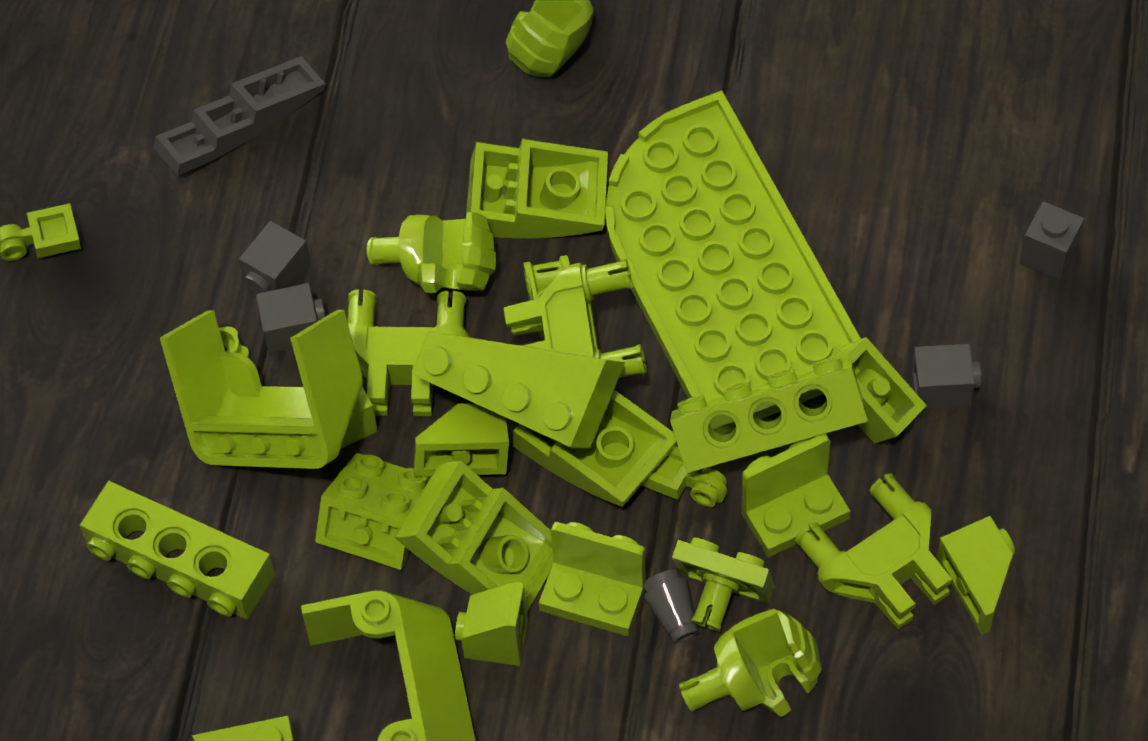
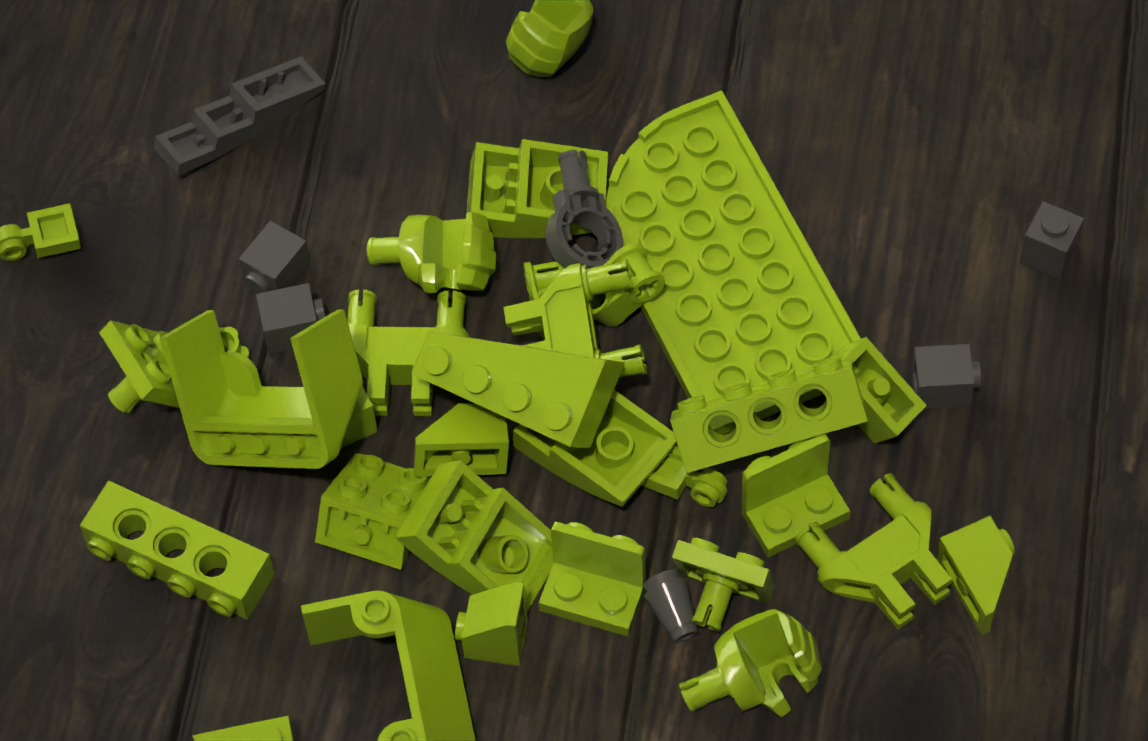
none -> lime plate [99,320,180,413]
none -> dark grey pin [545,150,623,268]
none -> lime piece [591,243,665,327]

